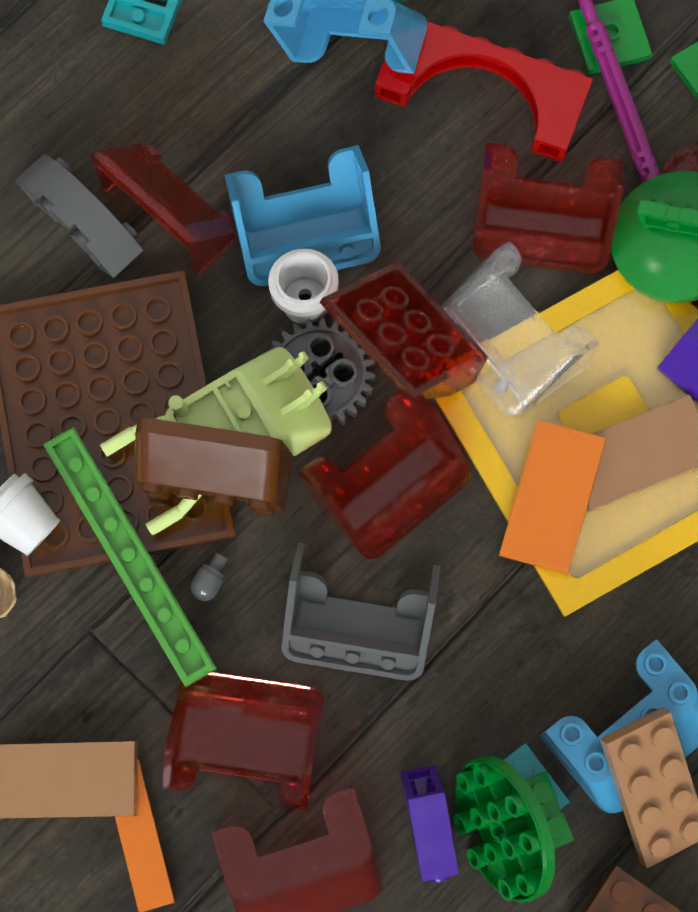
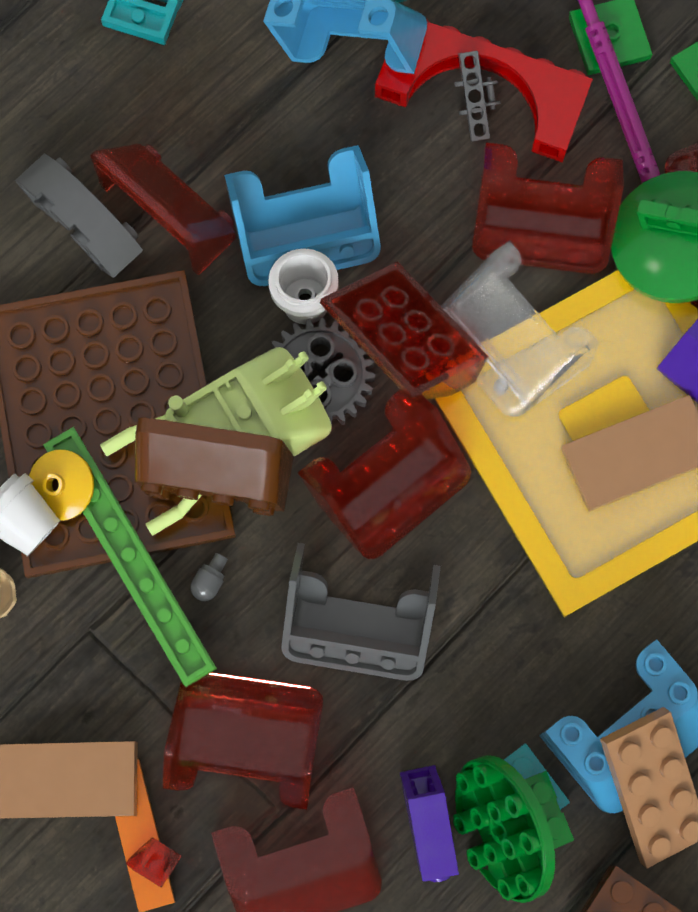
orange tile [499,420,606,575] -> none
none -> yellow dish [29,450,94,521]
none -> clear red slope [125,837,182,888]
none -> dark grey piece [454,50,501,141]

